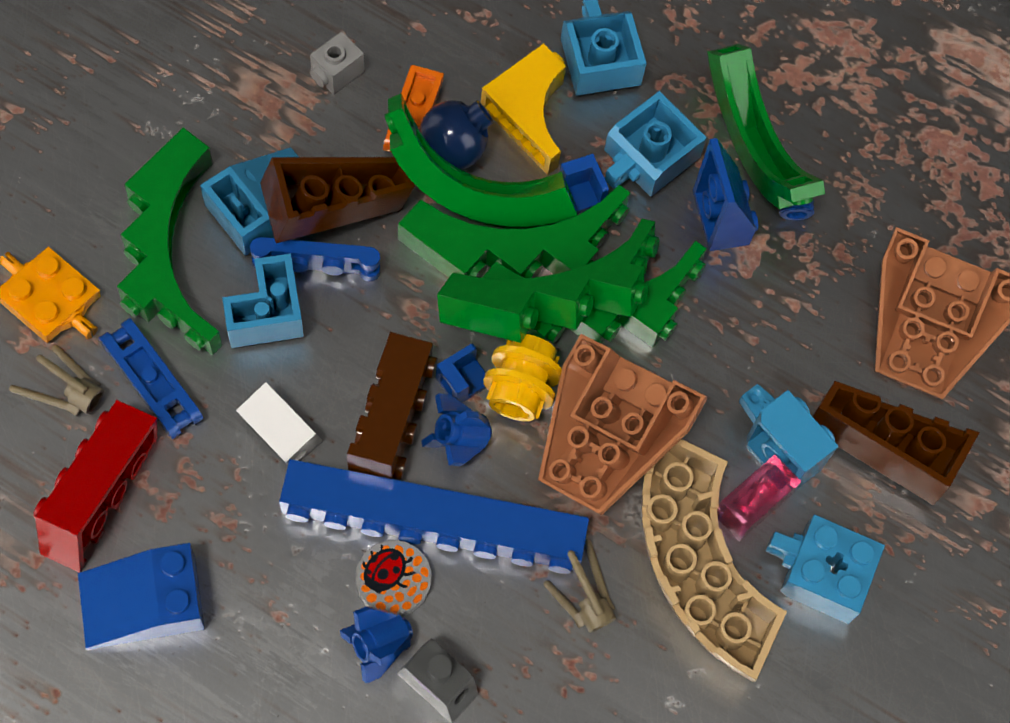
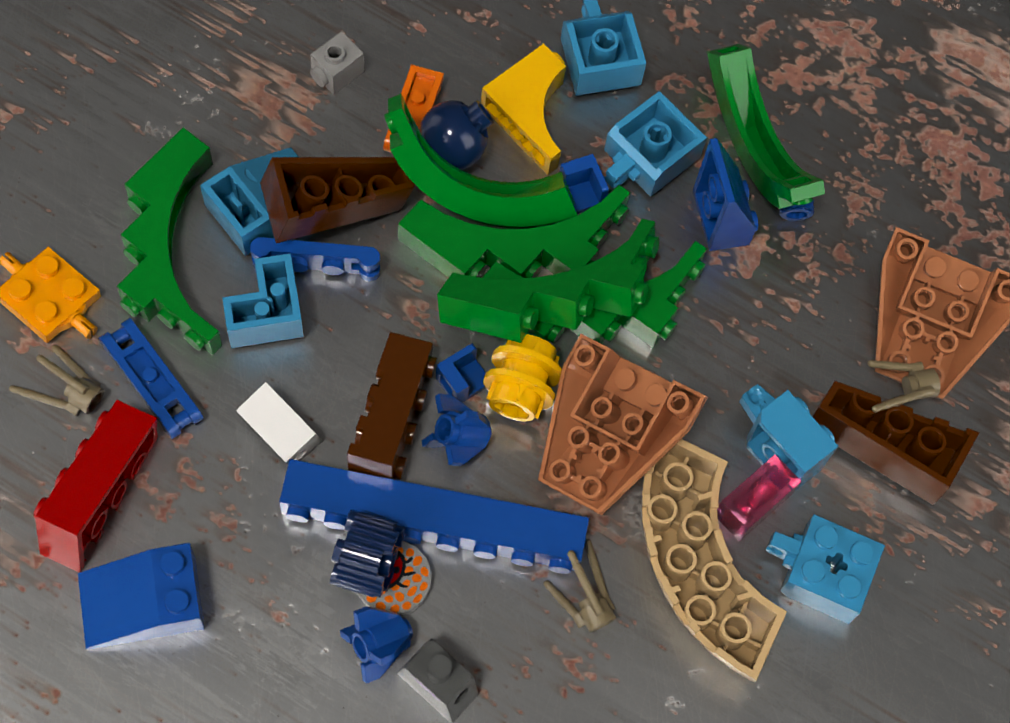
none -> dark blue brick [330,509,406,598]
none -> dark tan plant [868,360,940,412]

